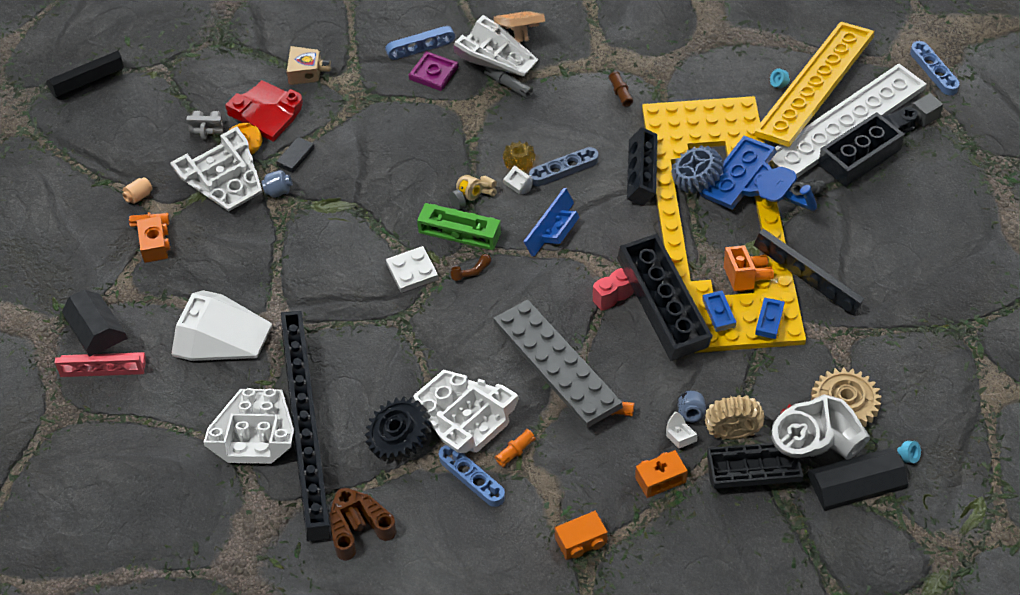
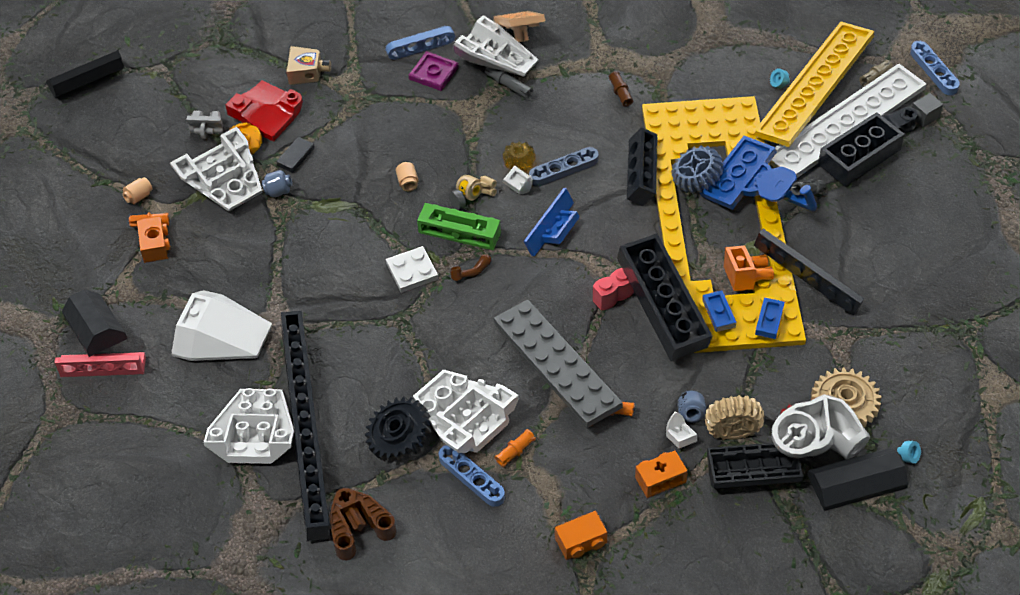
none -> light nougat brick [396,162,418,191]
none -> dark tan pin [859,60,893,87]

